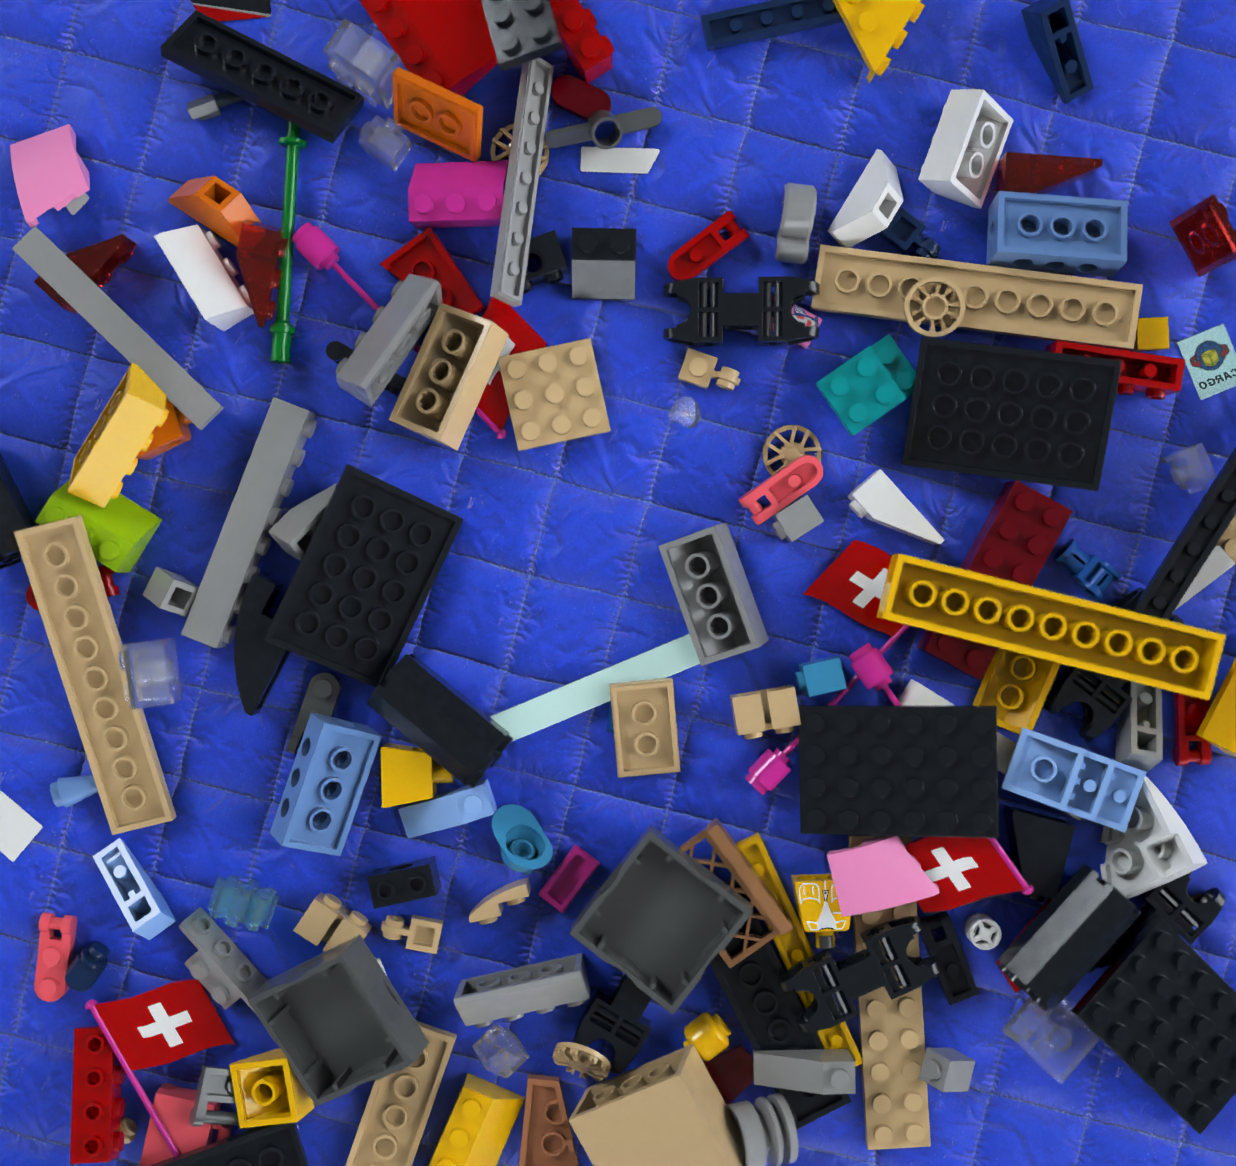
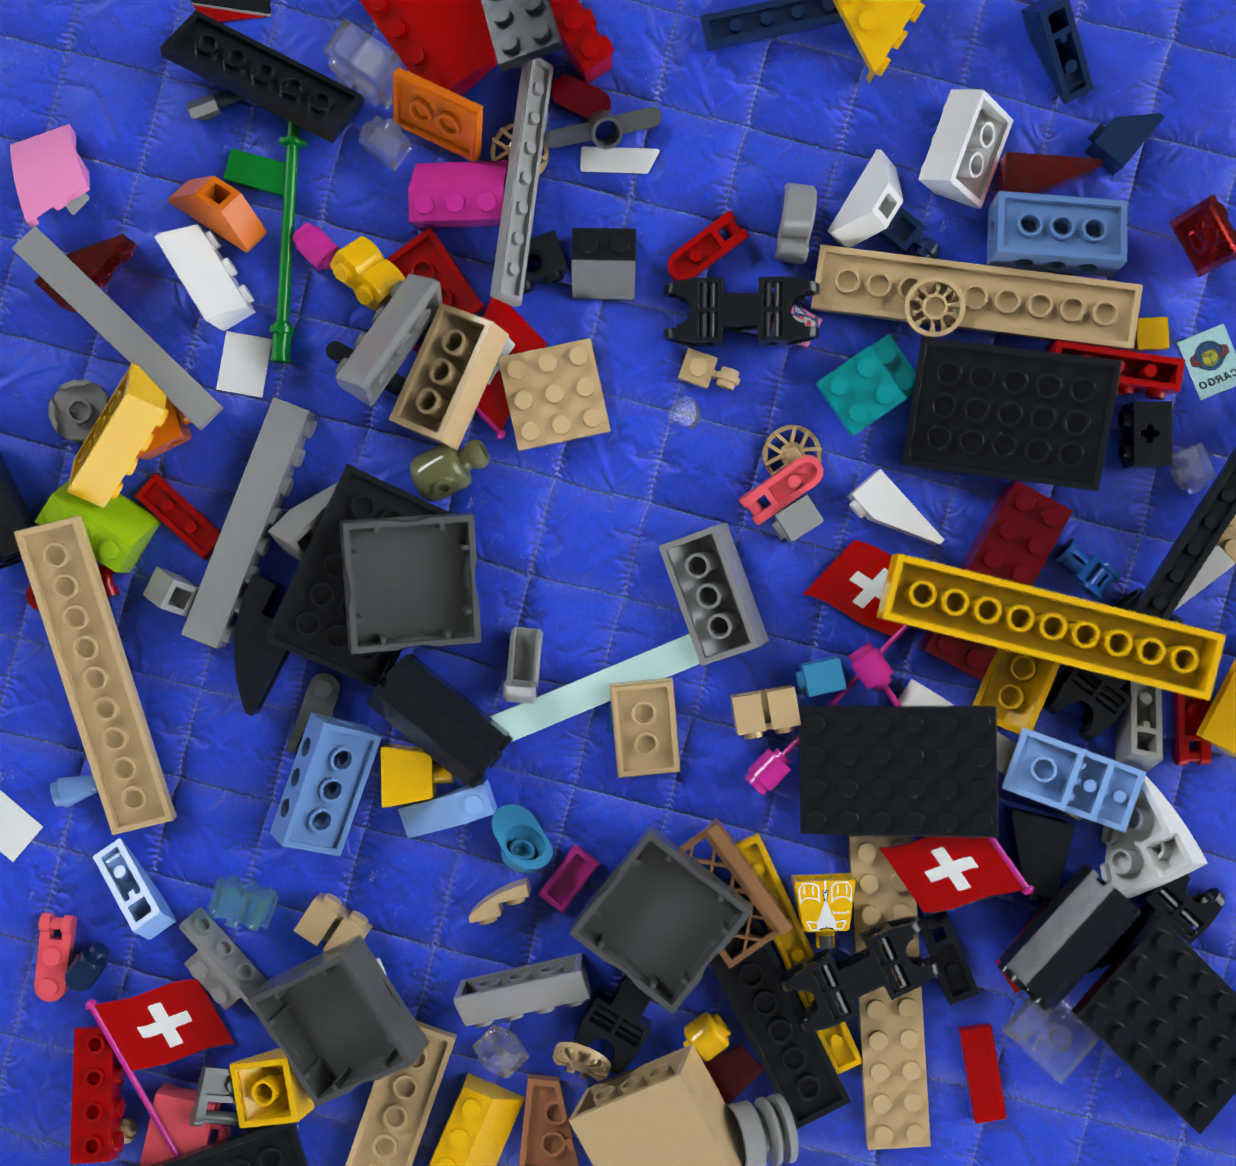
clear slope [119,637,183,709] -> none
clear red slope [236,219,289,328] -> none
black brick [367,856,442,909] -> none
tan plate [381,915,444,954] -> none
light grey slope [753,1049,856,1095] -> none
bright pink slope [827,836,940,917] -> none
light grey brick [919,1048,975,1092] -> none
white wheel [964,913,1002,950] -> none
none -> light grey tile [48,380,111,443]
none -> red tile [134,473,221,560]
none -> white sticker [216,331,272,398]
none -> green tile [223,148,285,197]
none -> yellow brick [330,236,405,311]
none -> dark grey tile [339,512,481,654]
none -> olive piece [409,439,490,502]
none -> light grey animal [503,627,543,704]
none -> red tile [958,1022,1007,1124]
none -> dark blue slope [1084,113,1165,176]
none -> black brick [1118,401,1172,468]

